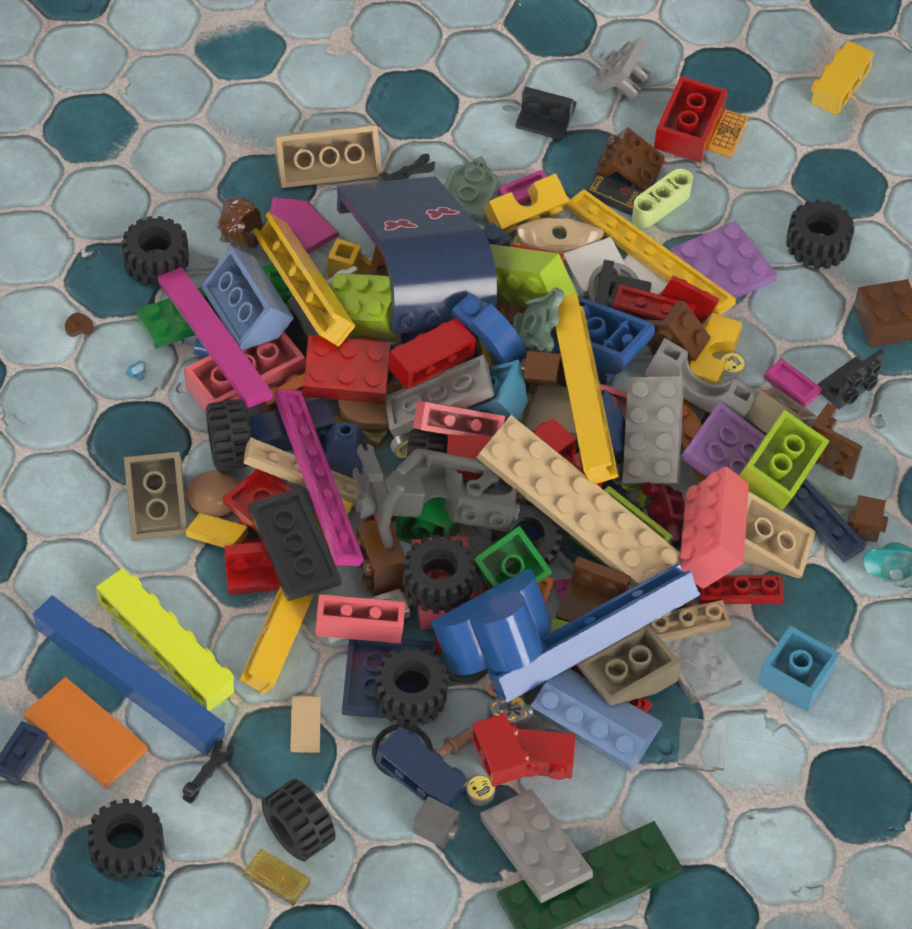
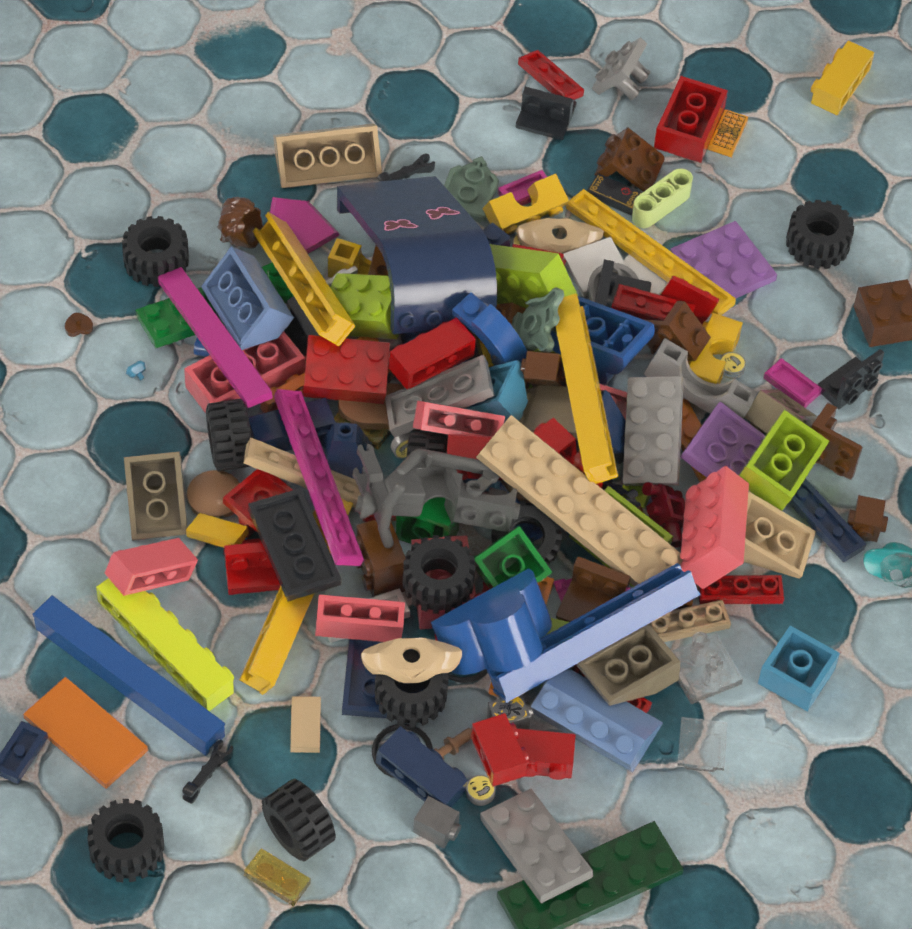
none -> coral brick [105,538,198,596]
none -> tan piece [361,638,462,683]
none -> red tile [518,50,584,100]

